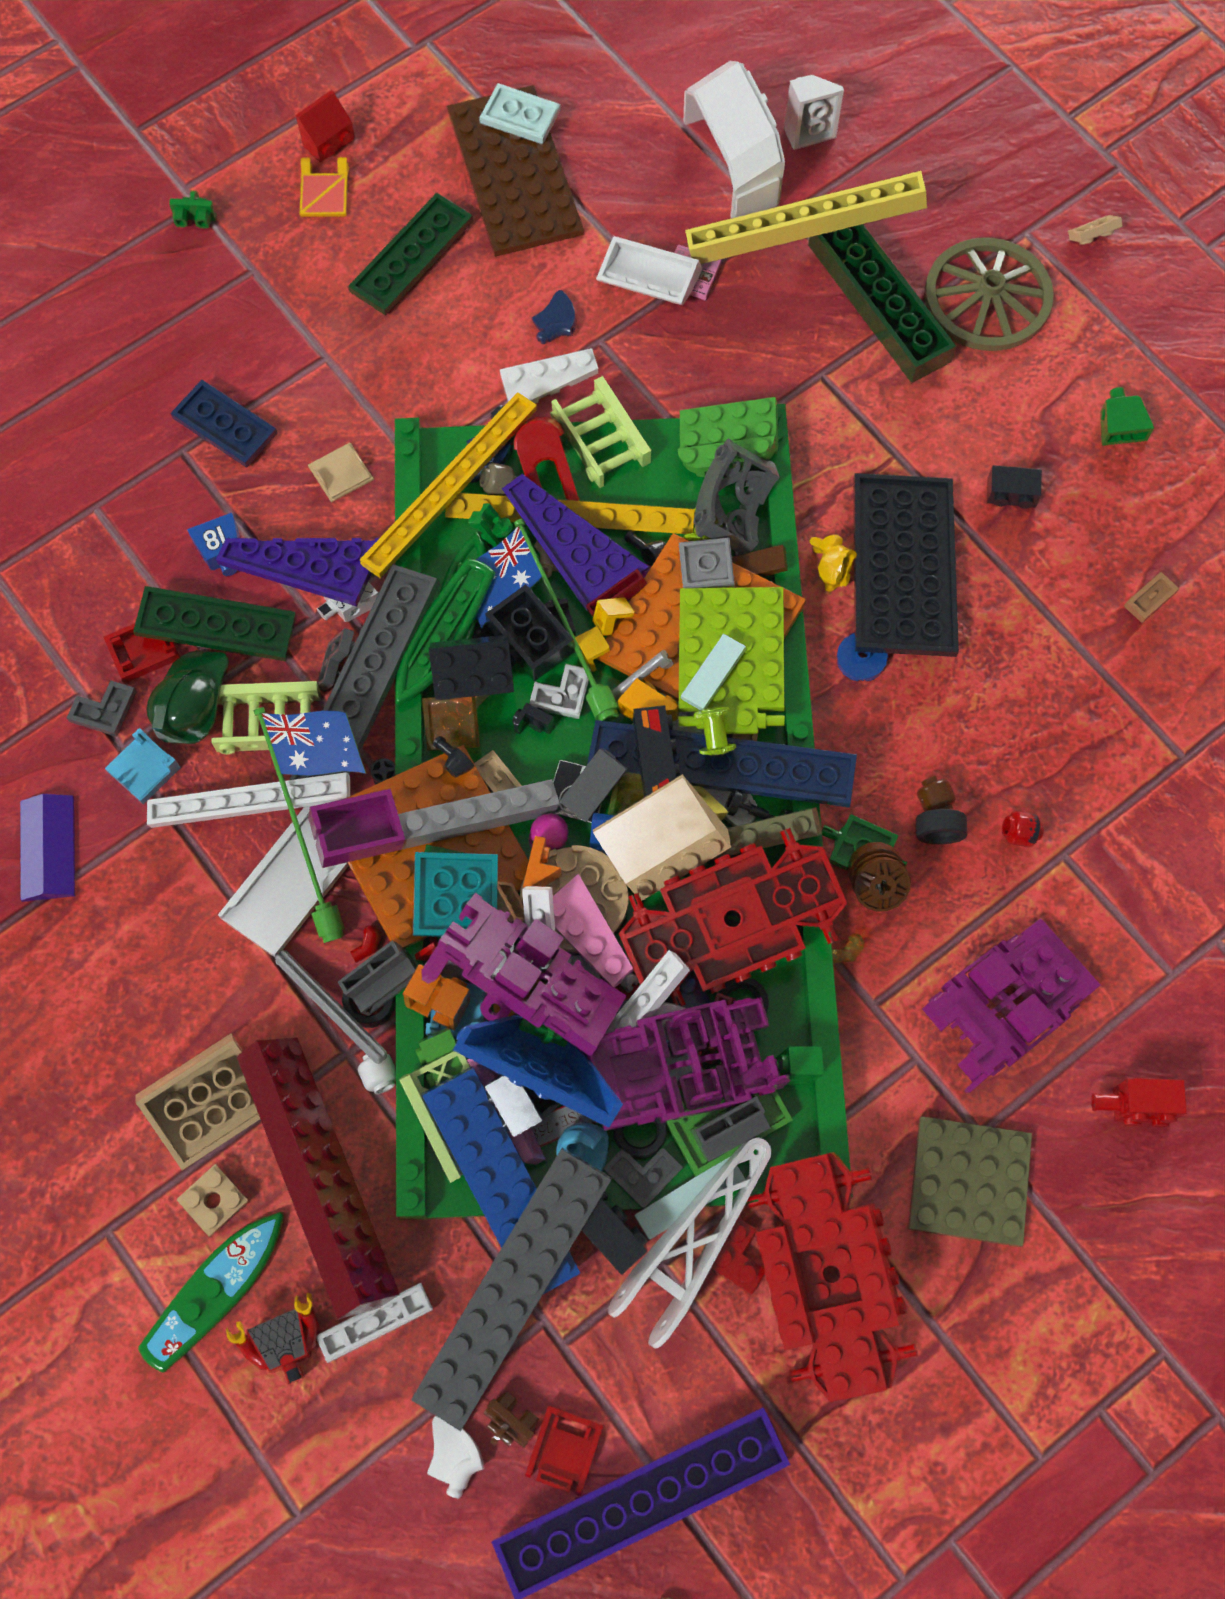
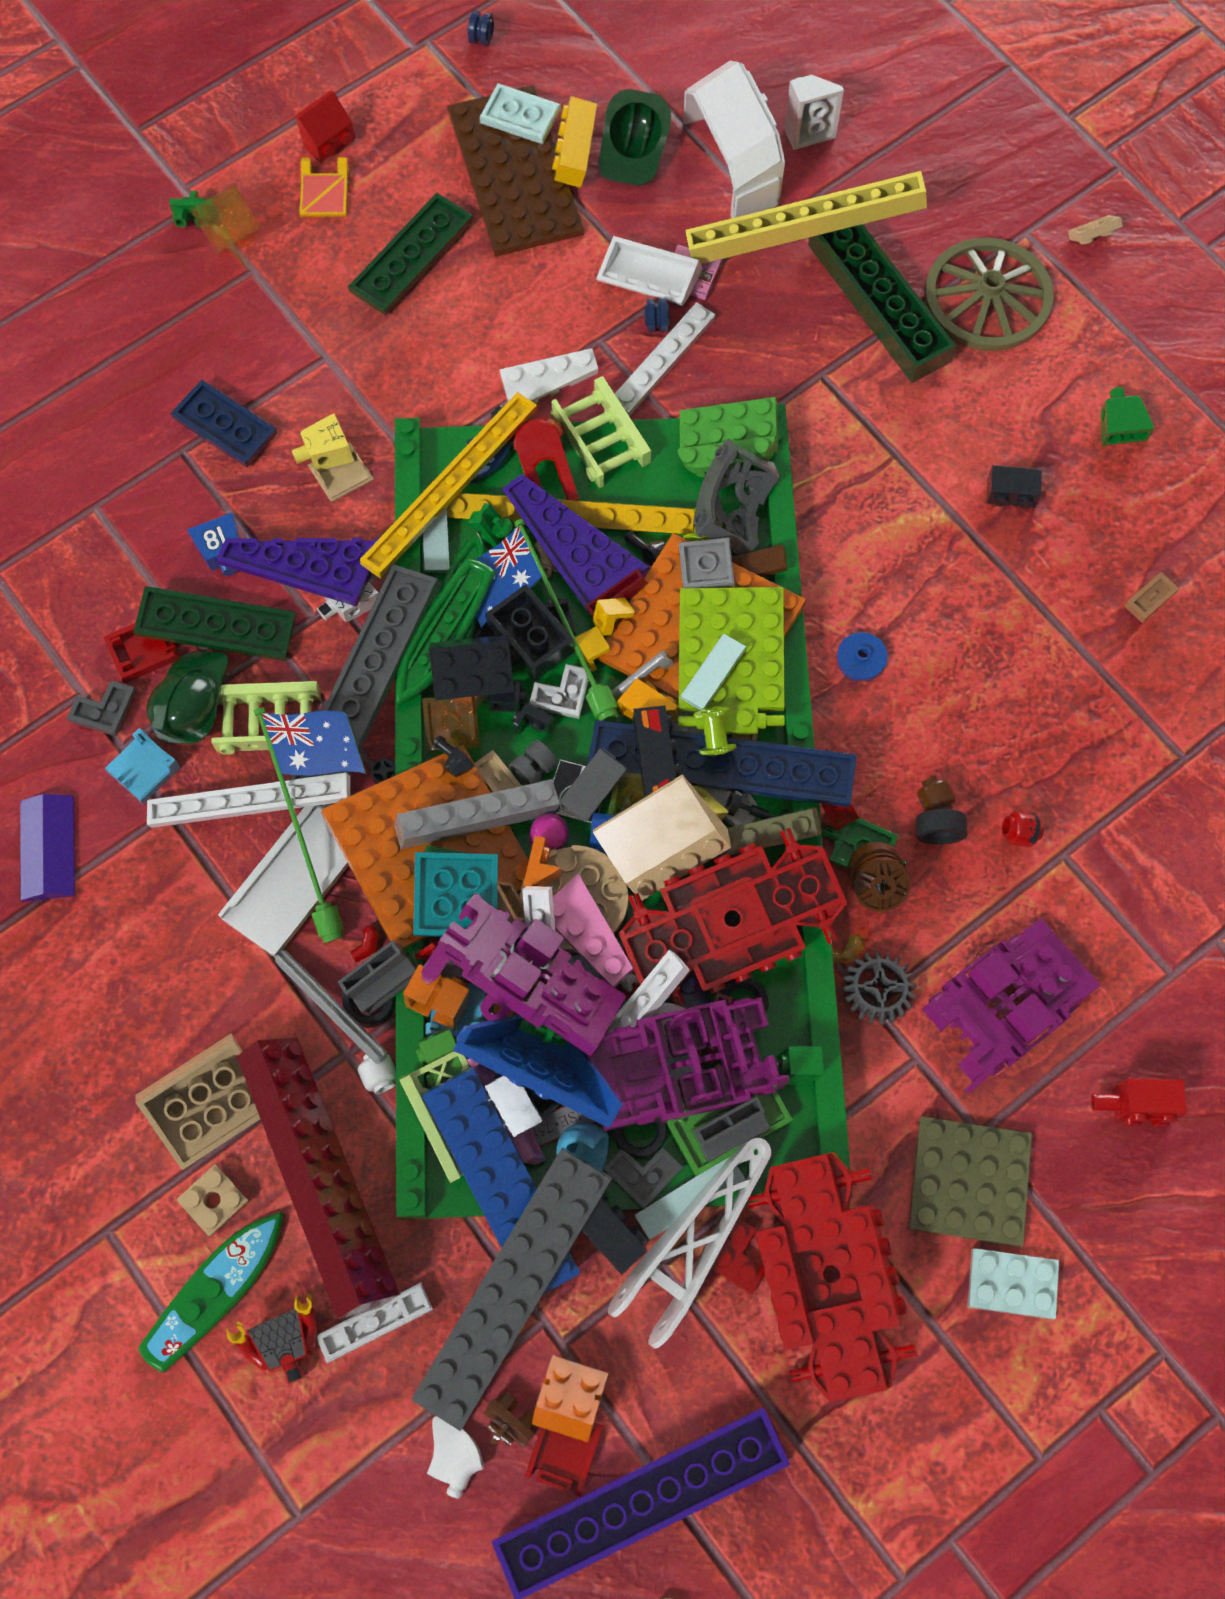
magenta piece [308,789,405,868] -> none
dark grey plate [317,628,355,692] -> none
dark tan head [479,463,517,496] -> none
dark blue arm [532,290,576,344] -> none
yellow animal [809,535,857,592] -> none
black plate [853,473,959,657] -> none
none -> clear yellow brick [192,185,261,255]
none -> light yellow torso [291,414,354,471]
none -> light aqua tile [422,507,450,573]
none -> dark blue wheel [468,10,494,47]
none -> black bracket [488,679,526,713]
none -> dark grey wheel [509,740,559,785]
none -> orange piece [532,1355,608,1442]
none -> yellow brick [552,96,597,188]
none -> dark green piece [598,89,671,186]
none -> white plate [615,302,715,417]
none -> dark blue wheel [644,298,670,333]
none -> red panel [822,802,859,830]
none -> dark grey gear [842,951,917,1025]
none -> light aqua plate [967,1248,1059,1320]

